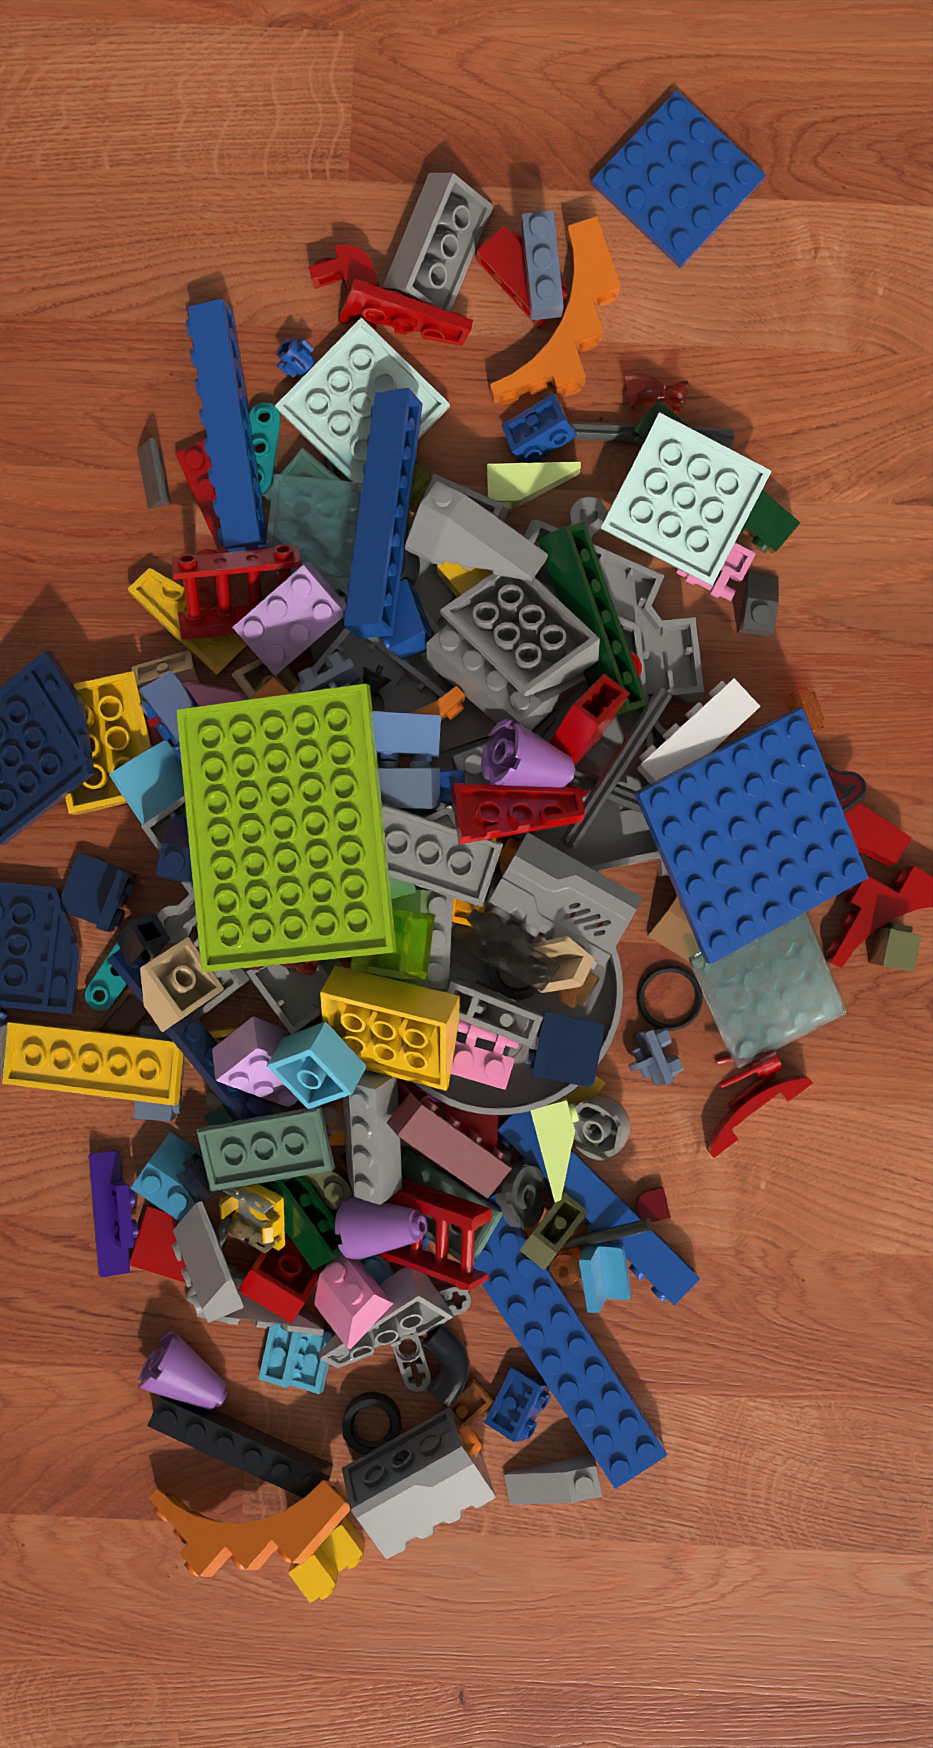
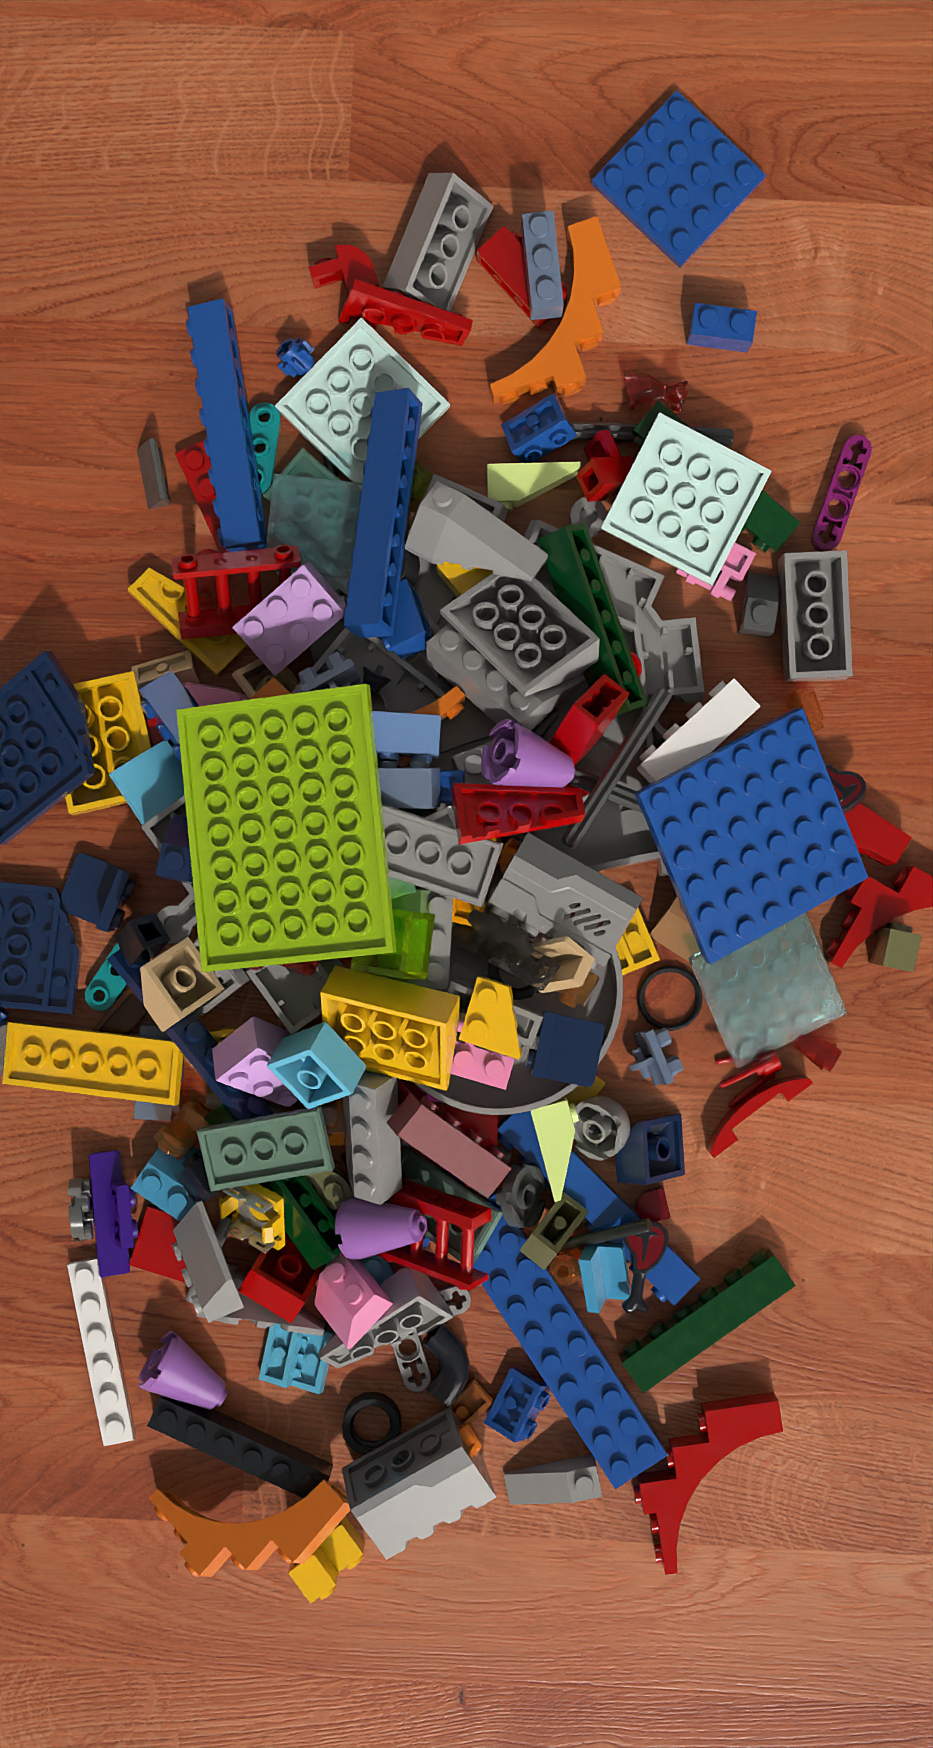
none -> white plate [67,1257,136,1446]
none -> dark grey plate [68,1178,94,1242]
none -> clear orange brick [153,1098,211,1161]
none -> yellow wing [459,976,522,1060]
none -> red brick [576,430,633,502]
none -> dark blue slope [615,1113,685,1185]
none -> yellow wing [616,907,660,975]
none -> dark green brick [619,1249,796,1394]
none -> black piece [622,1218,668,1313]
none -> red arch [633,1392,783,1575]
none -> blue brick [686,303,757,353]
none -> light grey brick [778,550,853,683]
none -> clear red cone [793,1031,842,1072]
none -> magenta beam [811,435,872,552]

